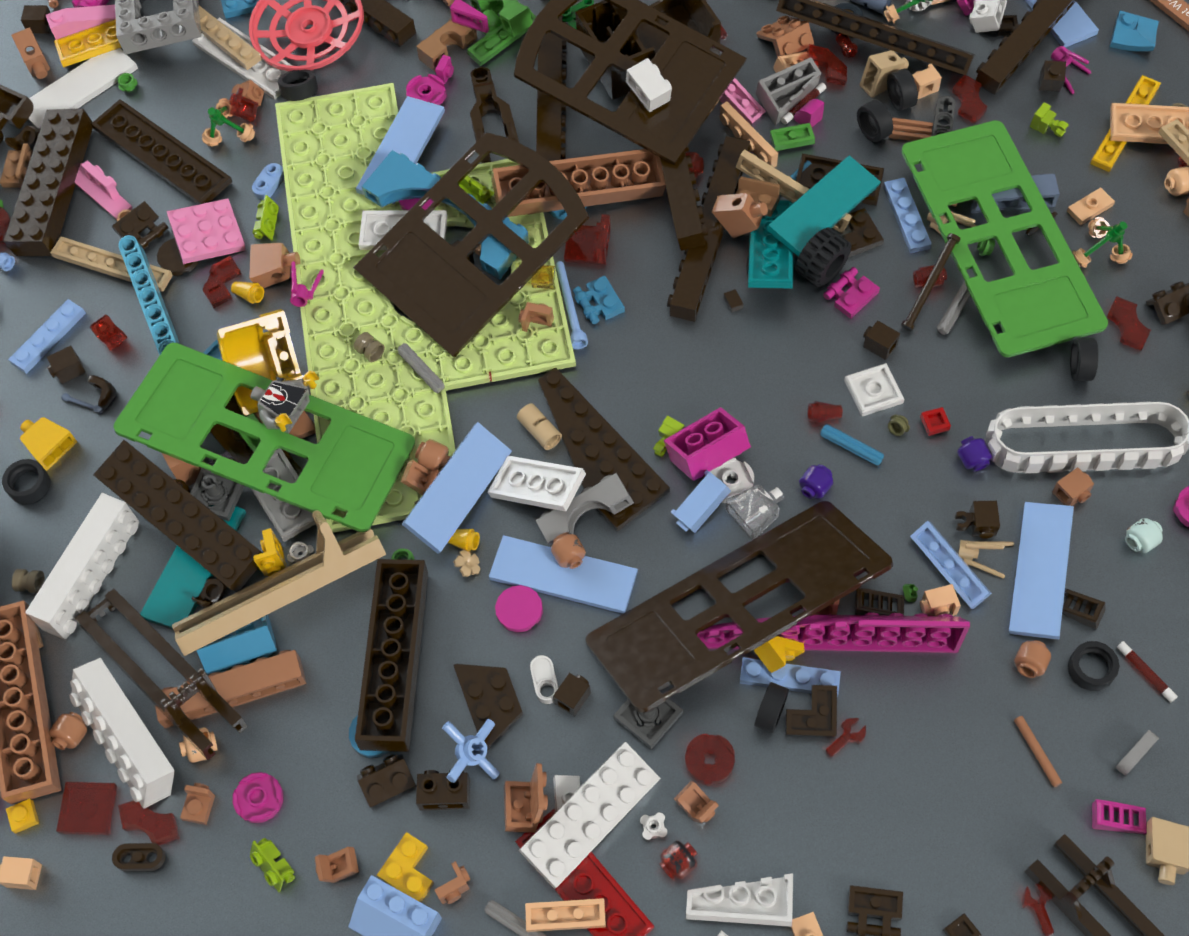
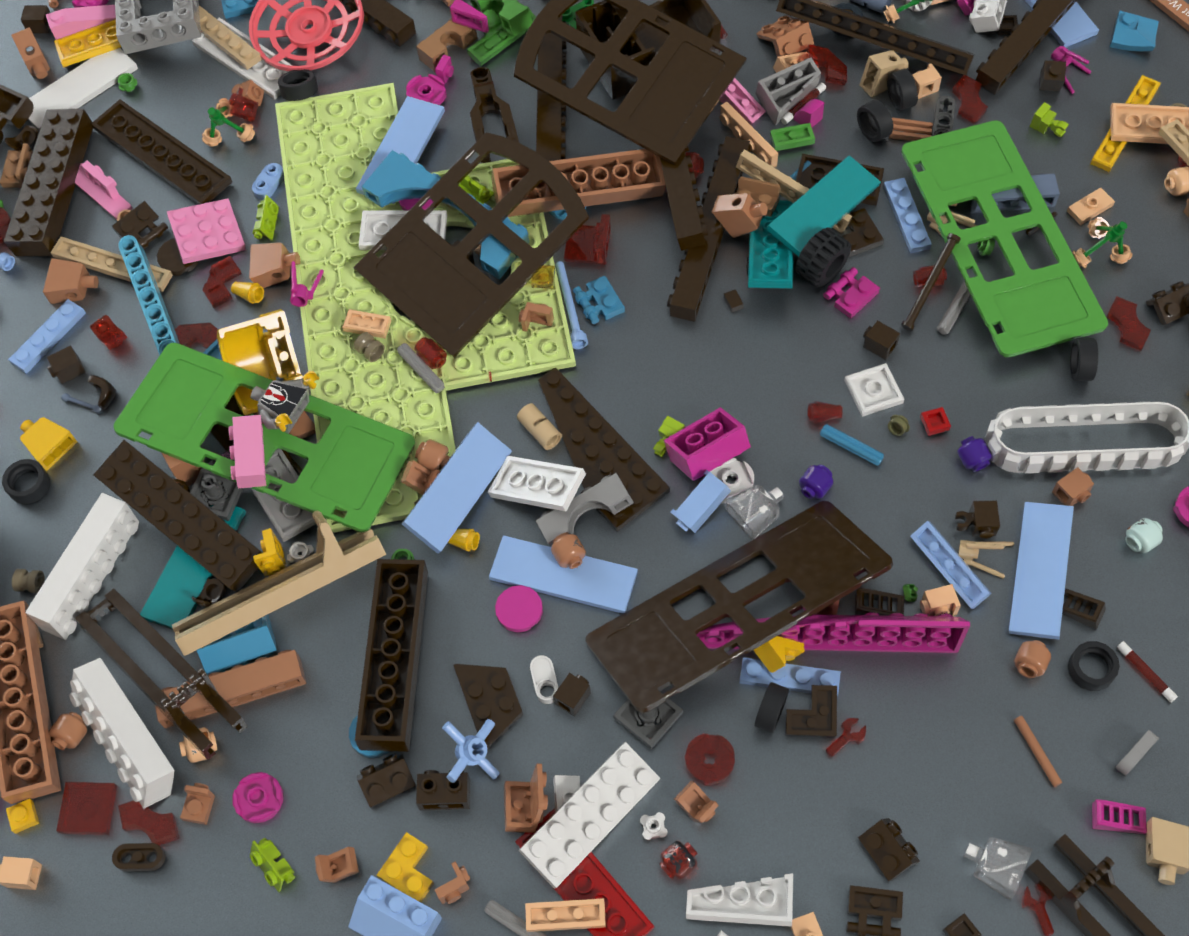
tan plant [453,550,481,577] -> none
white brick [626,58,672,112] -> none
clear red pin [836,33,858,58] -> none
none -> nougat torso [43,258,99,304]
none -> clear red tile [175,322,218,349]
none -> bright pink brick [229,415,266,489]
none -> light nougat plate [342,309,392,339]
none -> clear red brick [414,337,447,369]
none -> dark brown bracket [858,818,920,881]
none -> clear torso [964,837,1032,900]

